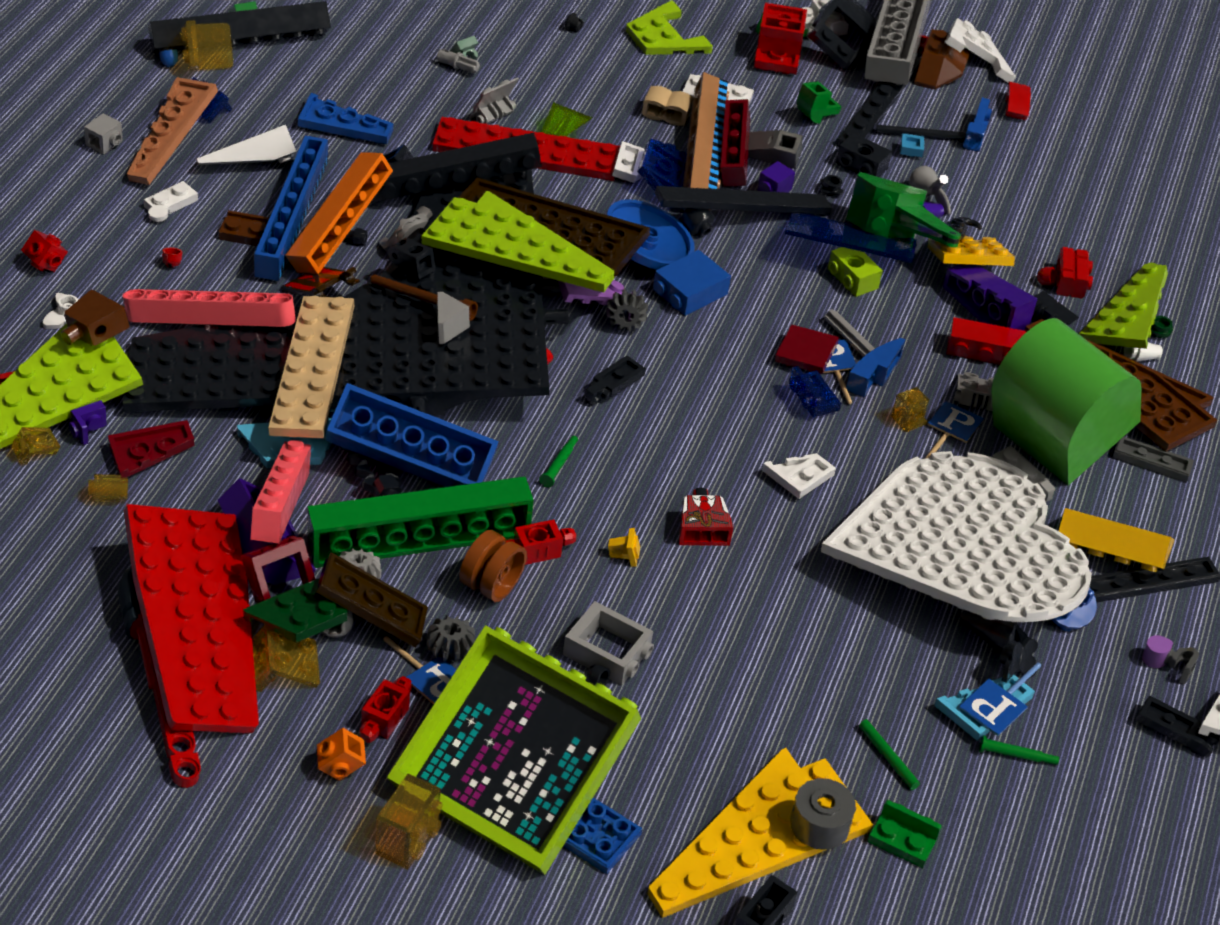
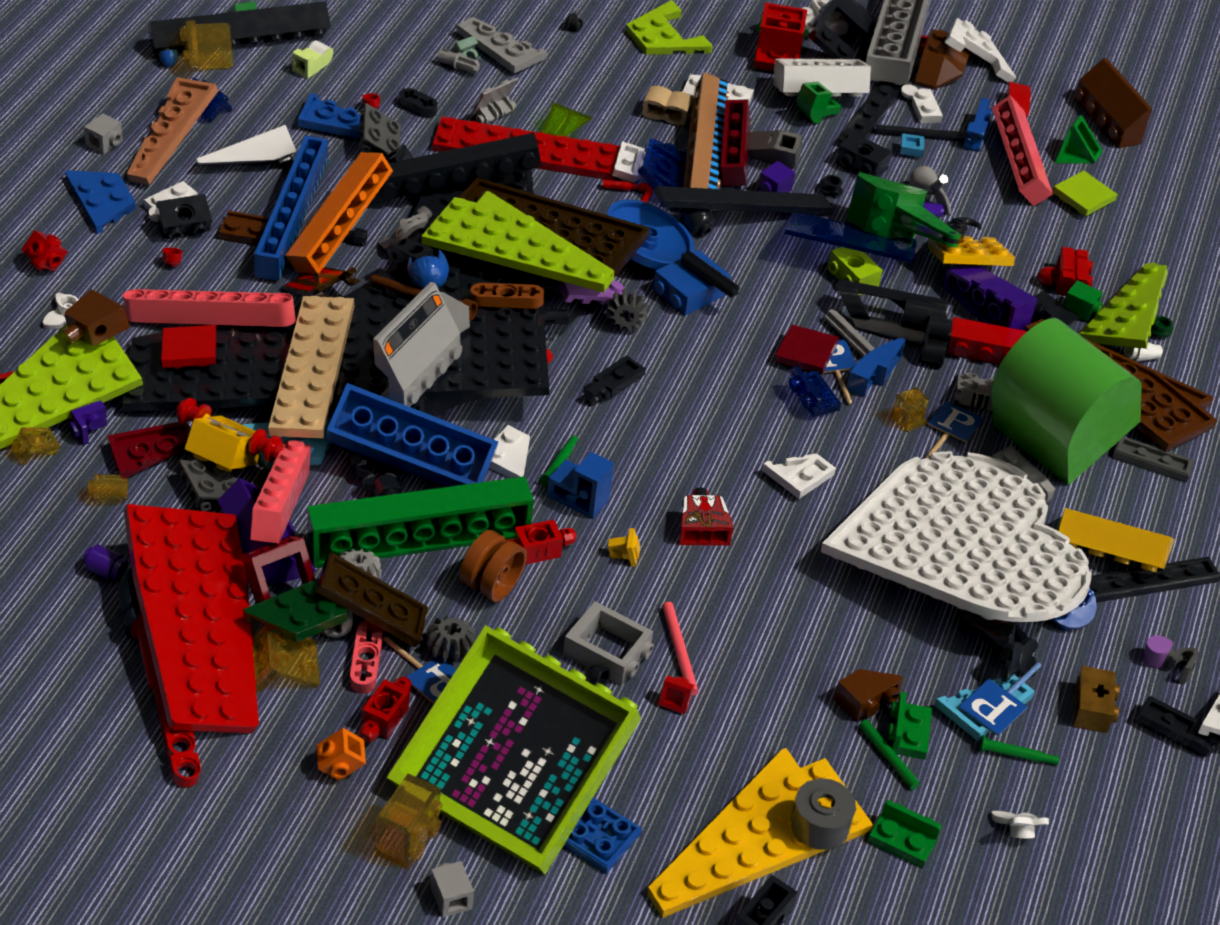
none -> blue wing [65,170,136,234]
none -> dark purple brick [83,544,128,581]
none -> black brick [155,194,212,239]
none -> red tile [161,325,217,369]
none -> yellow brick [176,398,284,472]
none -> dark grey hinge [179,460,236,511]
none -> yellowish green leg [292,40,333,79]
none -> coral beam [350,620,383,694]
none -> dark grey hinge [359,103,401,154]
none -> red hinge [362,93,380,109]
none -> light grey piece [373,282,462,407]
none -> black beam [399,88,438,118]
none -> blue hair [407,250,449,290]
none -> light grey brick [430,861,474,918]
none -> light grey wing [456,17,547,73]
none -> dark orange beam [470,283,544,309]
none -> white wing [490,425,530,478]
none -> blue brick [547,452,614,519]
none -> red piece [602,175,654,202]
none -> red tile [658,675,694,714]
none -> coral bar [662,602,699,696]
none -> black axle [680,251,740,298]
none -> white brick [773,59,871,97]
none -> reddish brown slope [834,669,904,722]
none -> black panel [835,279,952,366]
none -> green bracket [887,692,932,760]
none -> white hinge [901,85,943,123]
none -> coral brick [992,95,1053,206]
none -> white animal [992,811,1049,838]
none -> lime tile [1052,171,1118,216]
none -> green slope [1055,115,1103,164]
none -> green brick [1063,280,1103,323]
none -> pearl gold brick [1073,665,1120,733]
none -> reddish brown slope [1074,58,1152,148]

